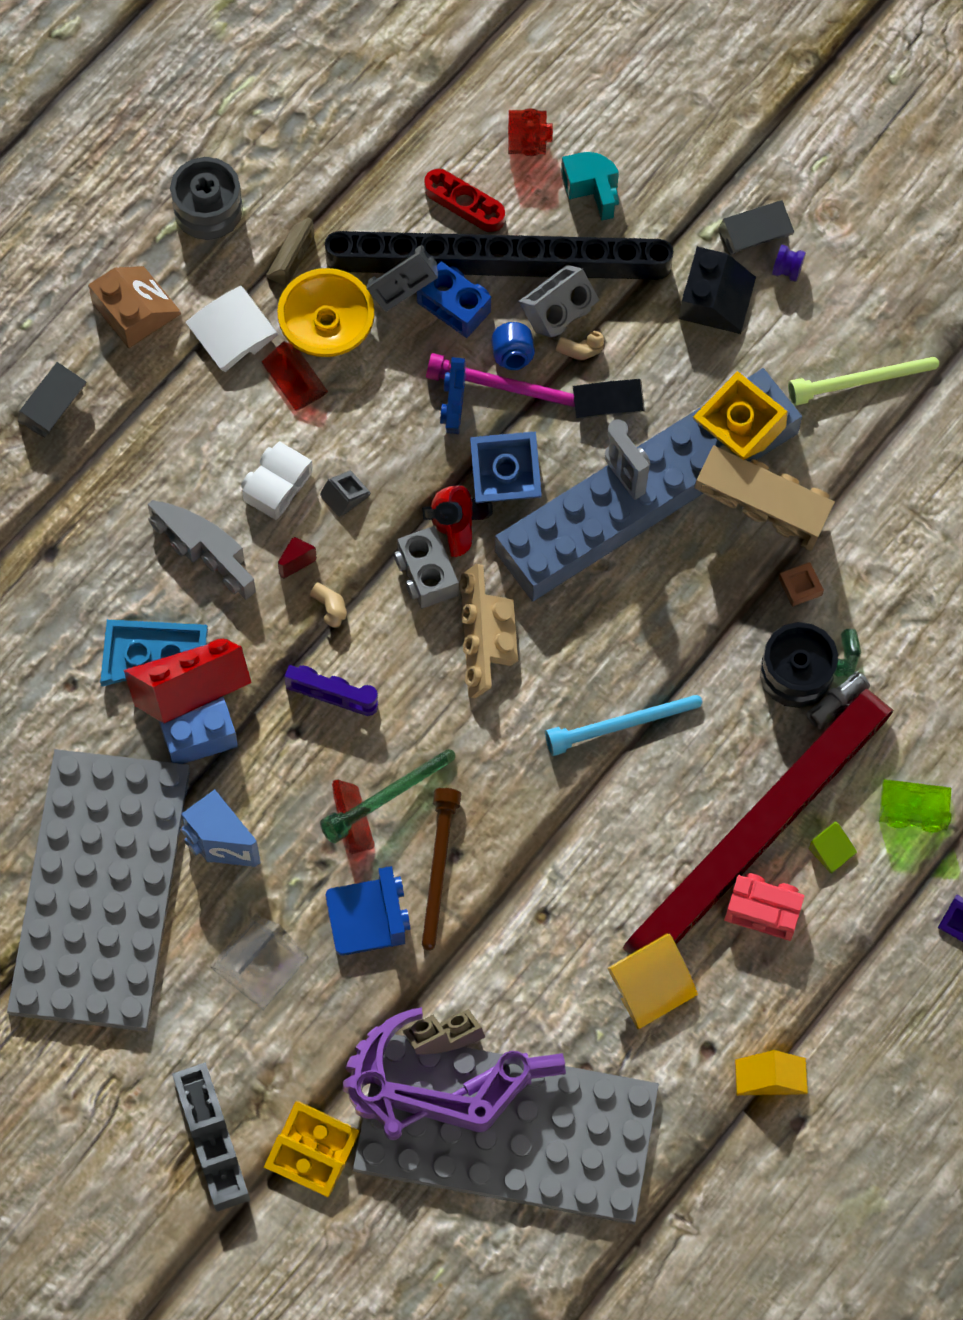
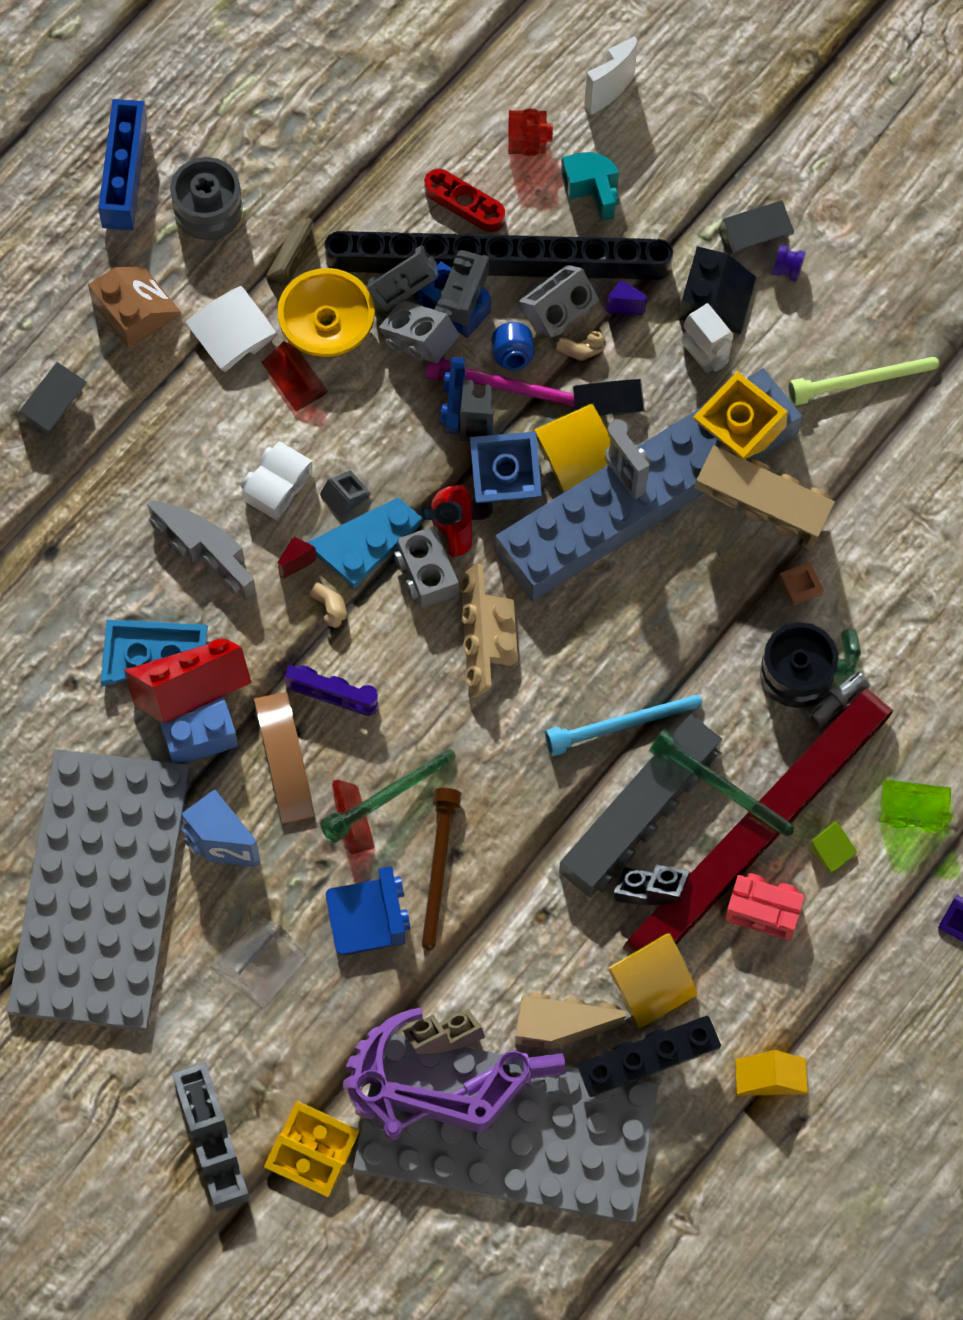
none -> blue brick [98,99,147,230]
none -> medium nougat slope [254,692,316,825]
none -> dark azure wing [307,498,422,589]
none -> light grey brick [379,300,460,364]
none -> dark grey hinge [434,250,489,326]
none -> dark grey hinge [460,379,494,442]
none -> tan slope [515,992,627,1050]
none -> yellow slope [533,404,610,492]
none -> dark grey brick [559,714,722,898]
none -> black bracket [577,1016,721,1097]
none -> white slope [584,36,638,116]
none -> dark purple slope [606,280,647,316]
none -> black slope [614,864,690,905]
none -> clear green piece [648,729,795,836]
none -> white brick [682,303,733,373]

